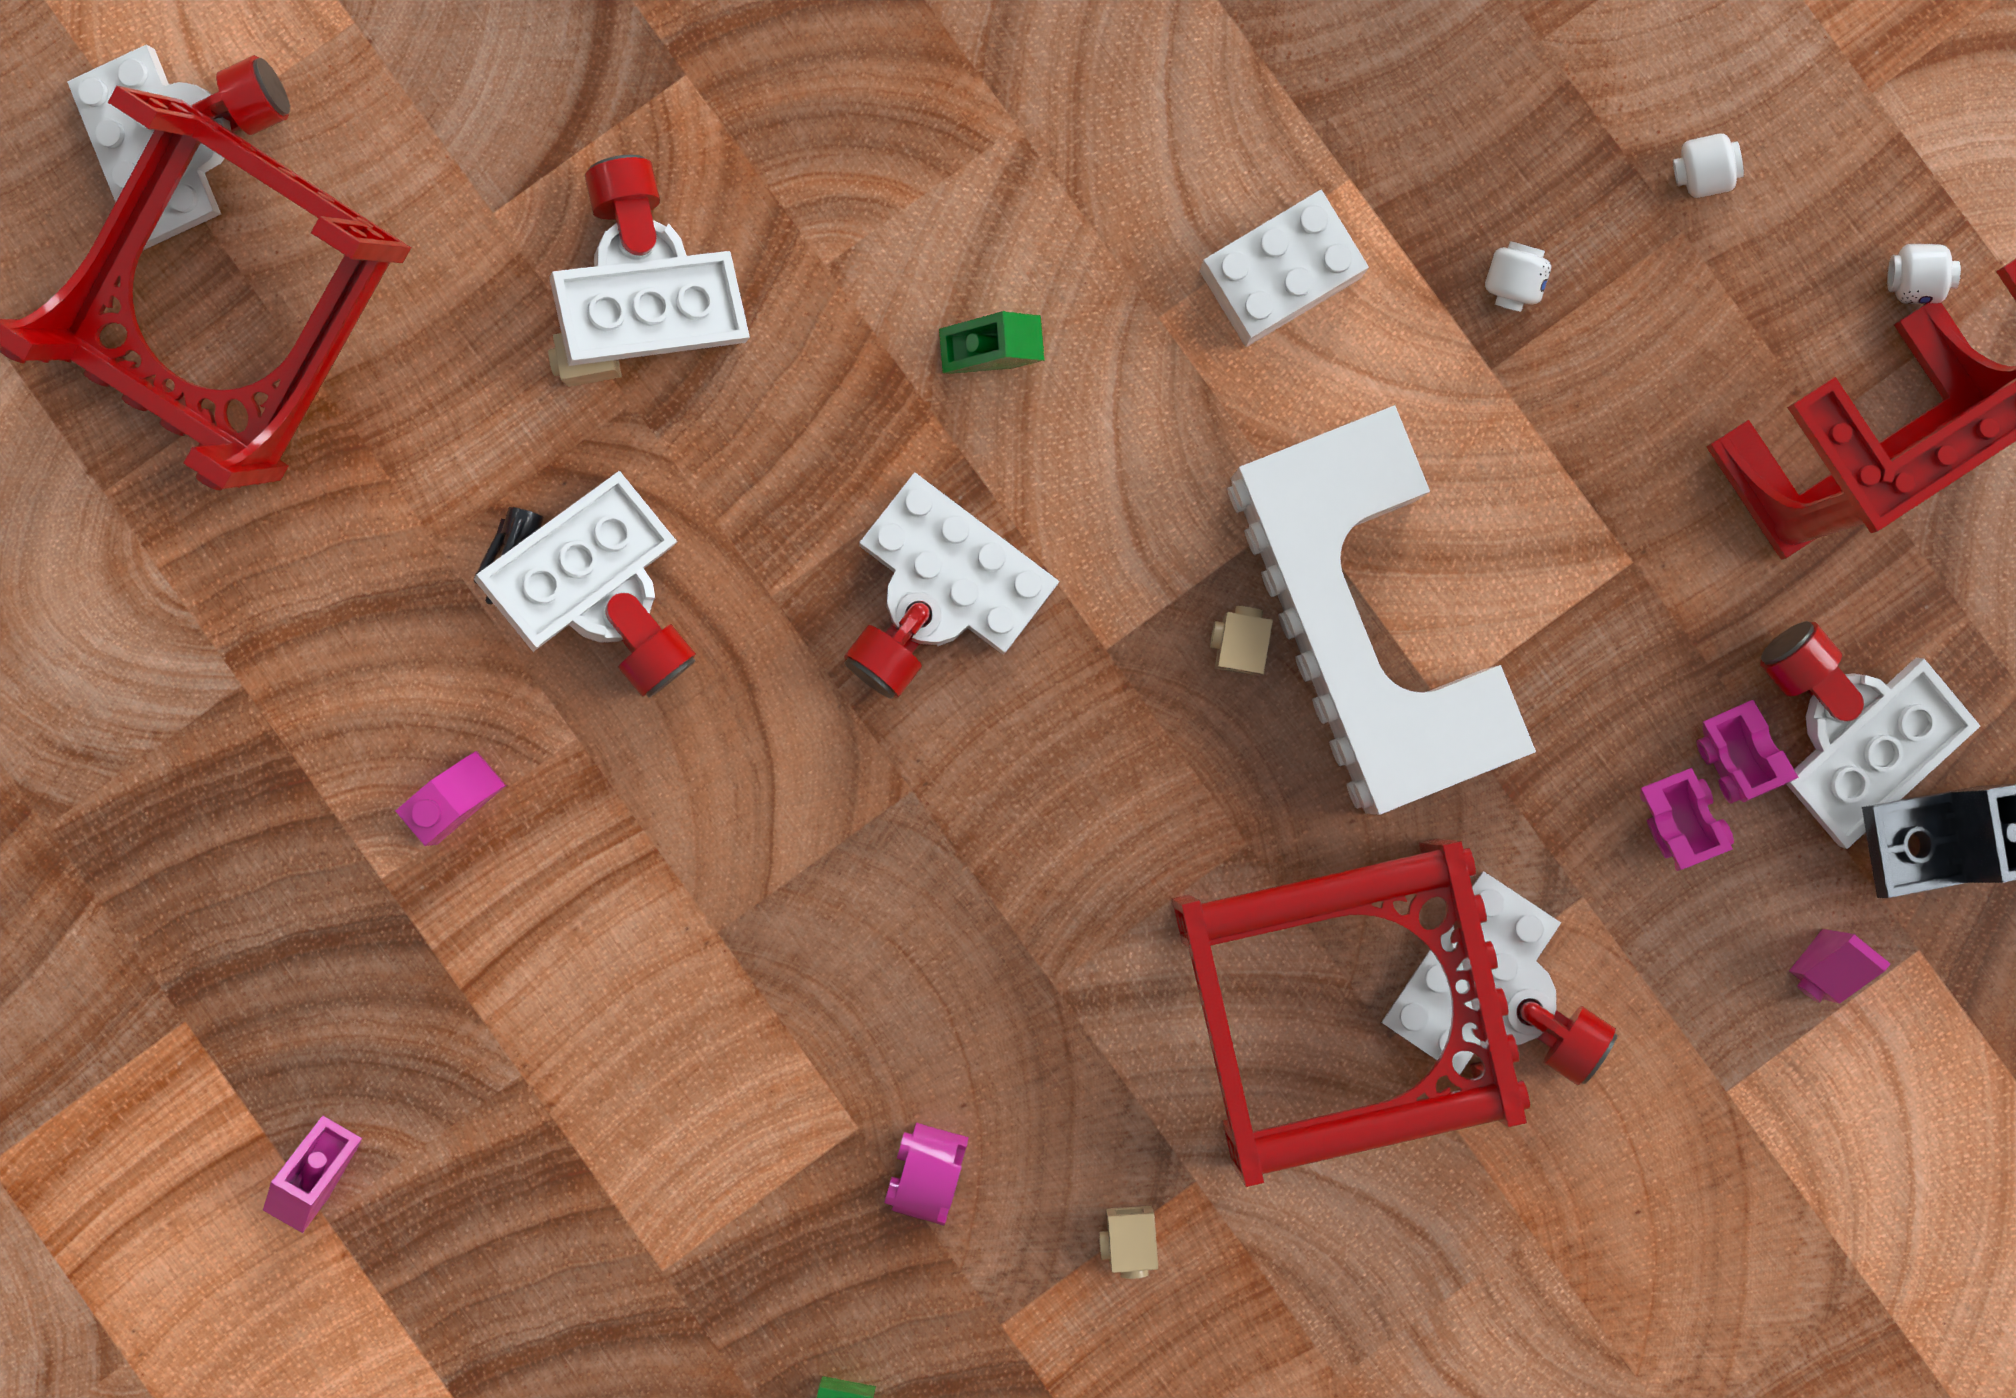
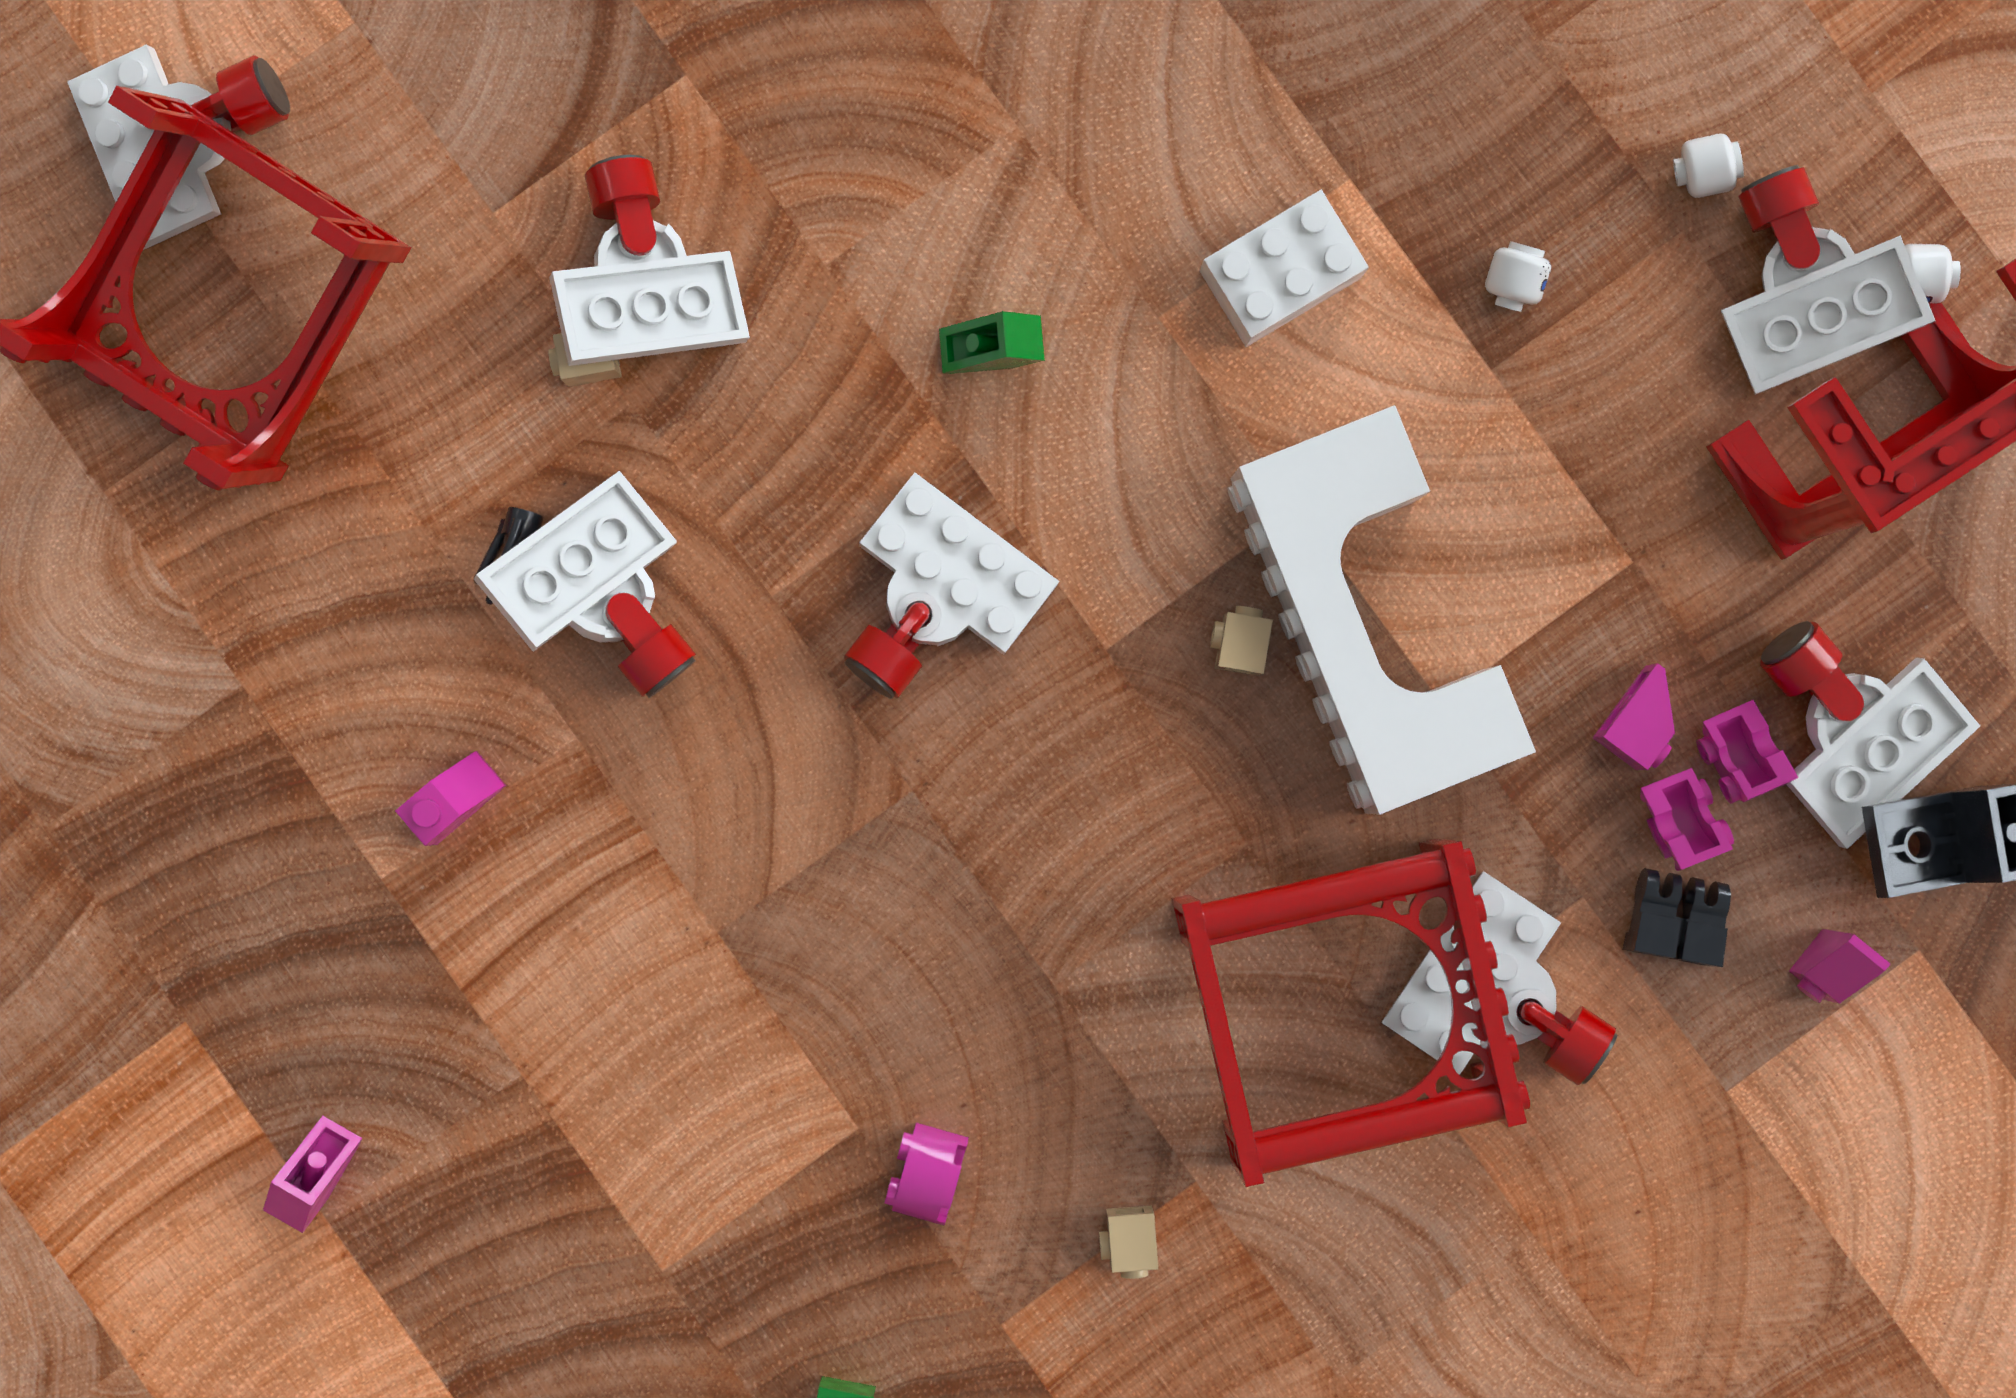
none -> dark pink slope [1593,663,1675,770]
none -> black legs [1622,868,1731,967]
none -> white plate [1721,165,1936,395]

